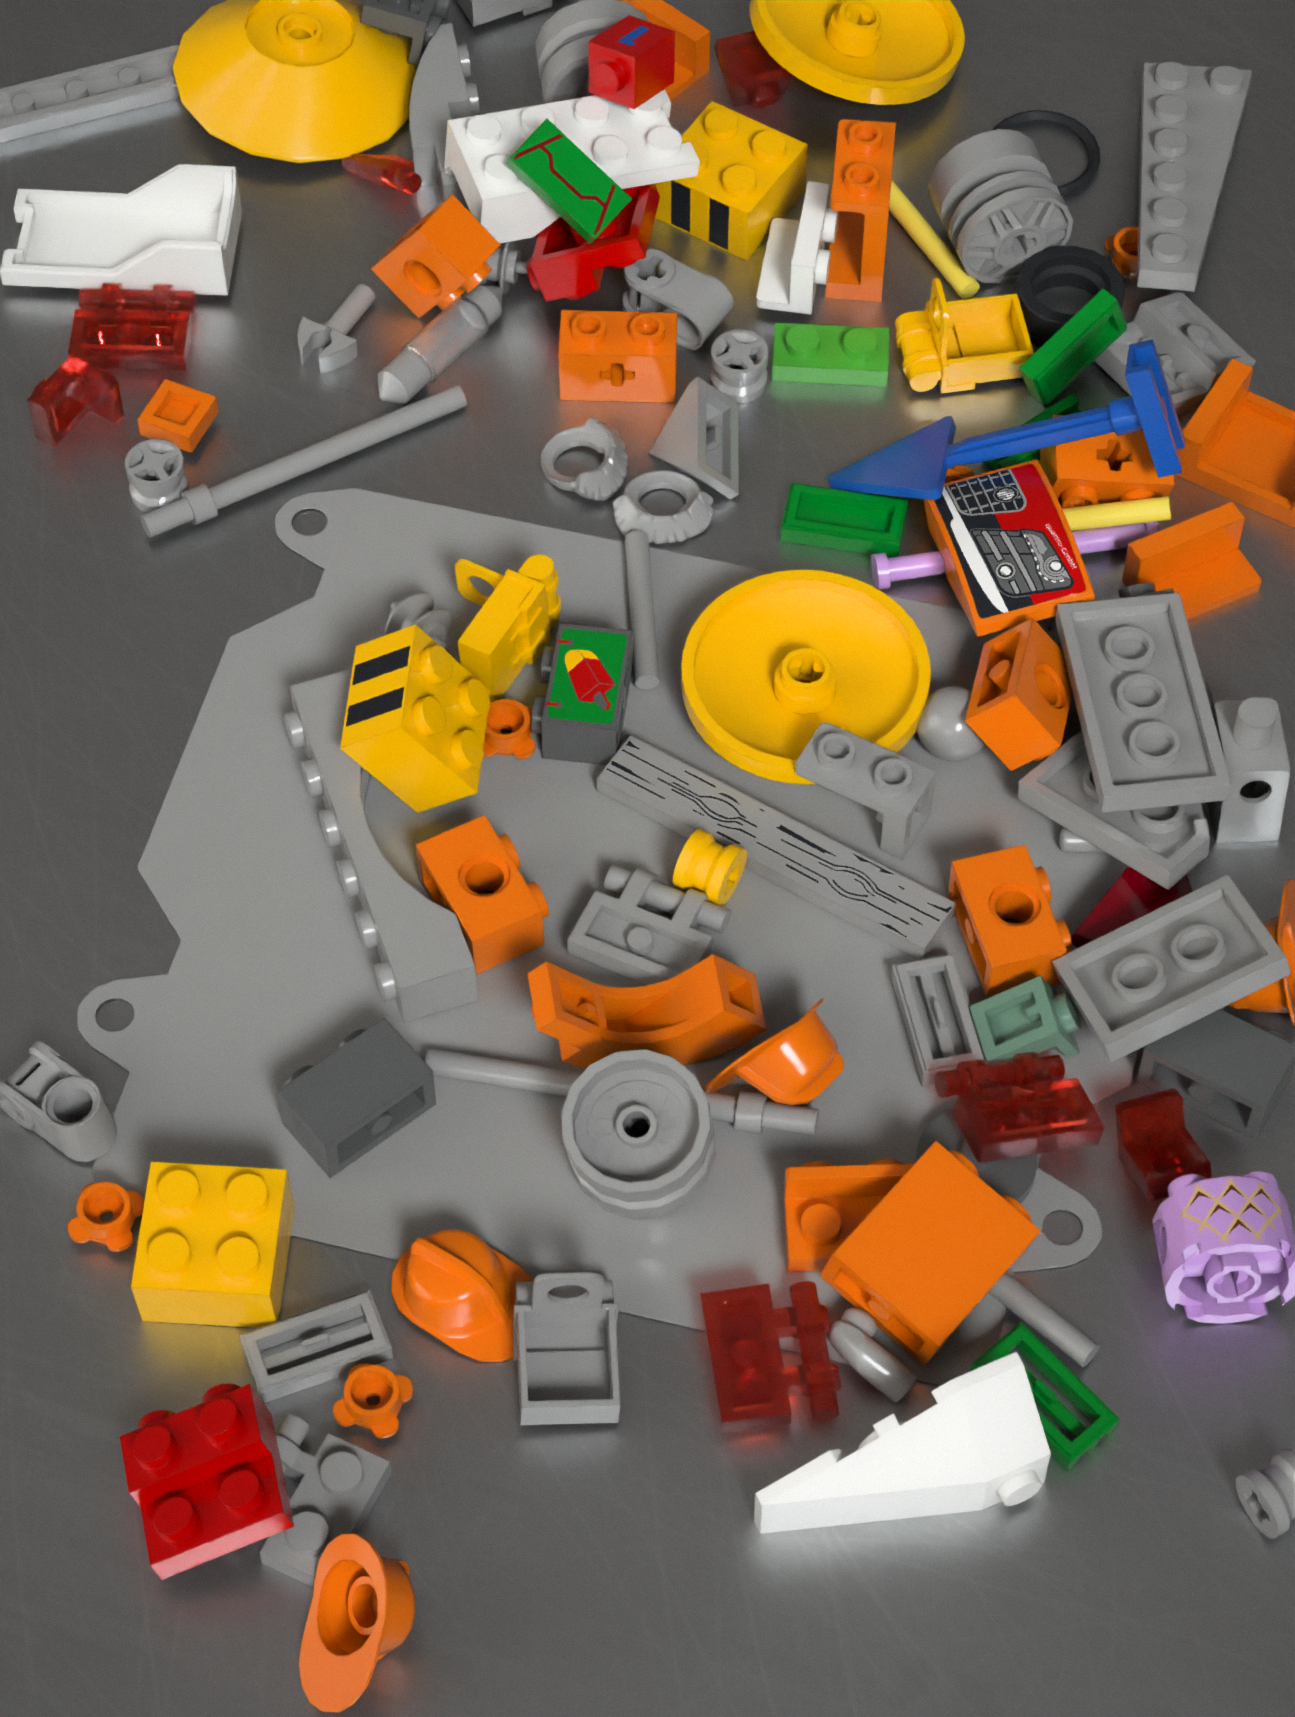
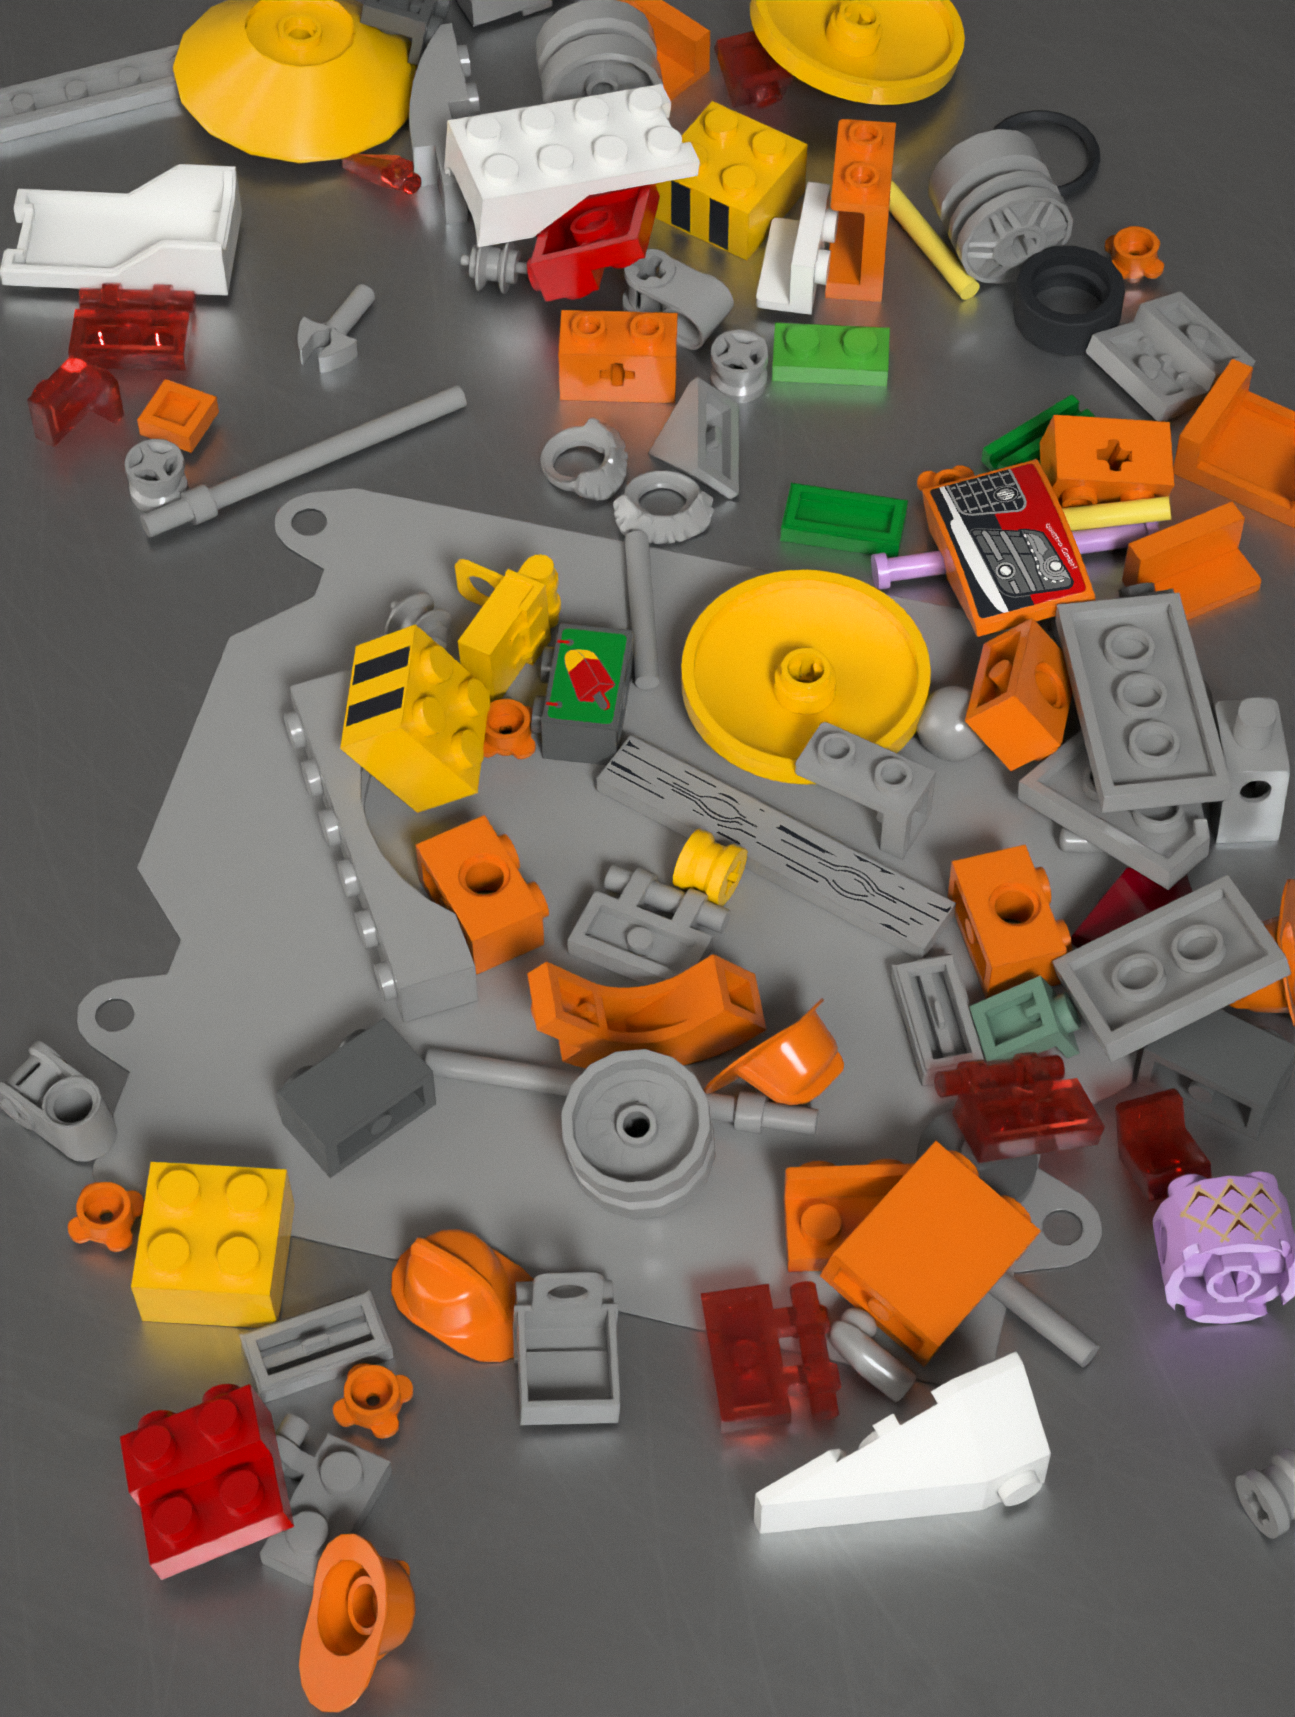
orange brick [371,194,501,318] -> none
piece [377,285,503,404] -> none
green tile [505,118,632,244] -> none
red brick [589,15,675,109] -> none
blue piece [828,339,1185,500] -> none
yellow piece [894,277,1034,393] -> none
green tile [969,1322,1120,1472] -> none
green tile [1019,288,1127,406] -> none
light grey wing [1137,62,1252,292] -> none

